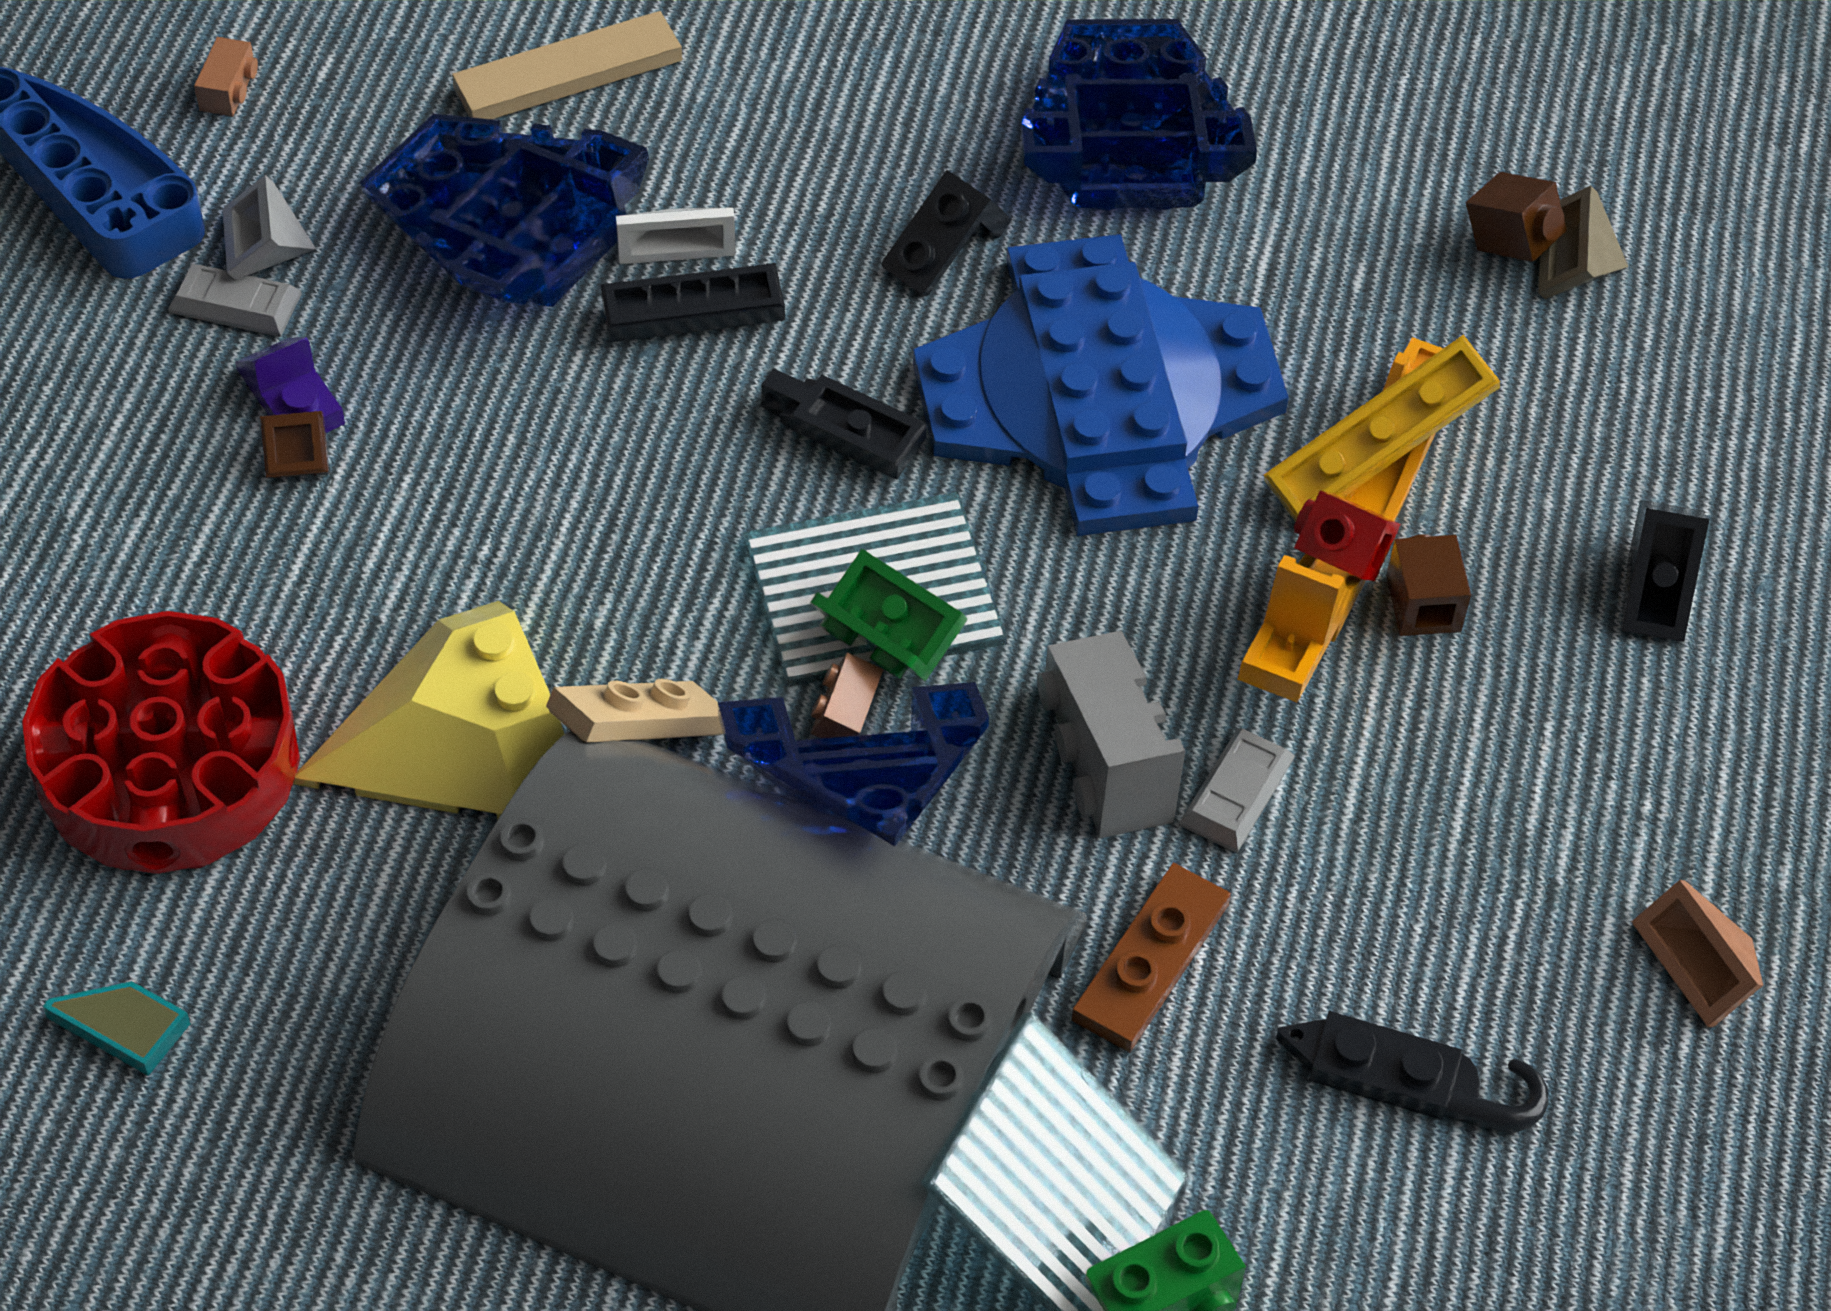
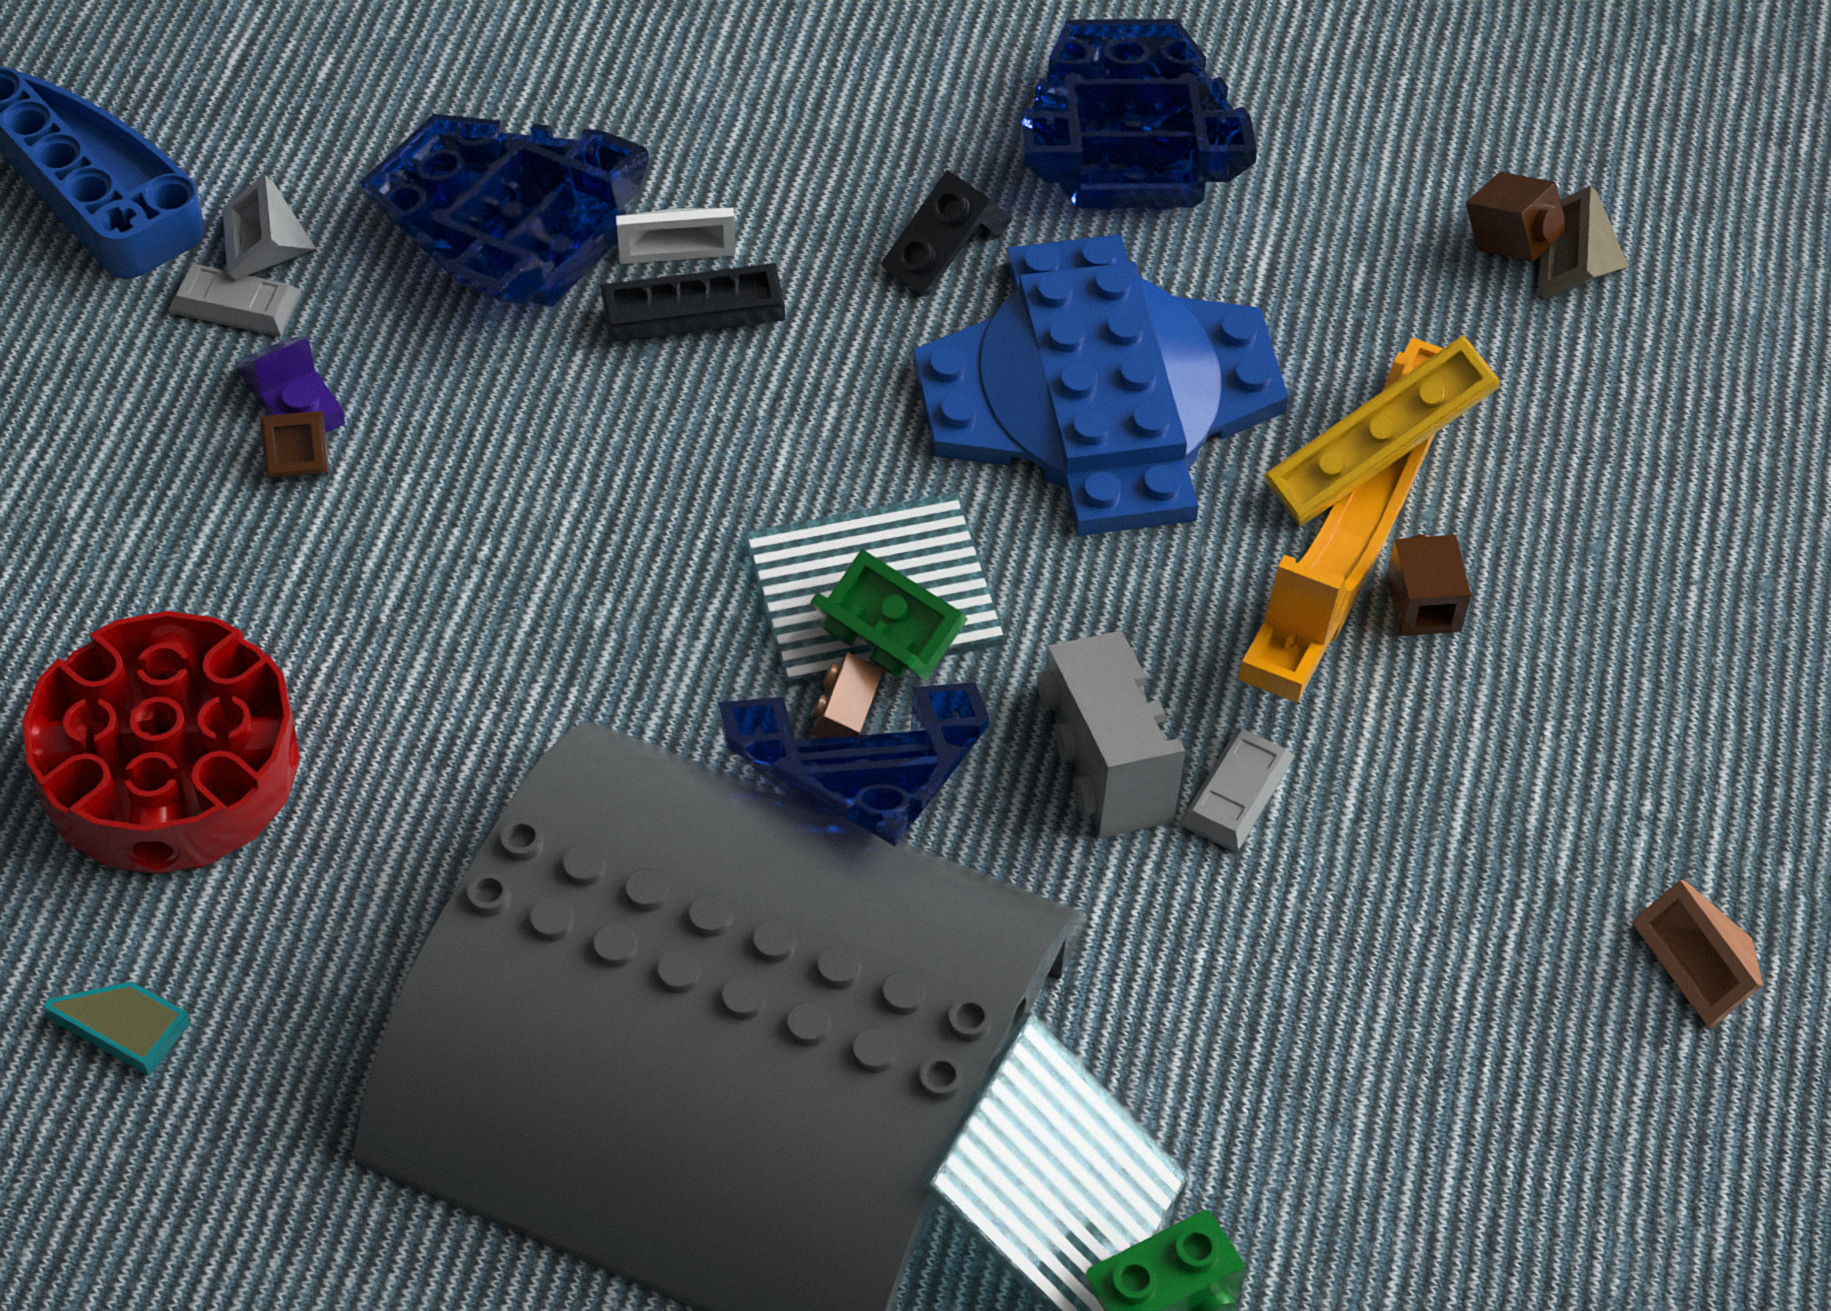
nougat piece [194,37,258,117] -> none
light yellow wedge [293,601,565,820] -> none
tan tile [452,11,682,125] -> none
tan plate [546,679,733,743] -> none
black hinge [760,368,927,480] -> none
dark orange plate [1071,862,1231,1053] -> none
black plate [1276,1011,1549,1133] -> none
red brick [1294,490,1401,581] -> none
black slope [1621,500,1710,642] -> none

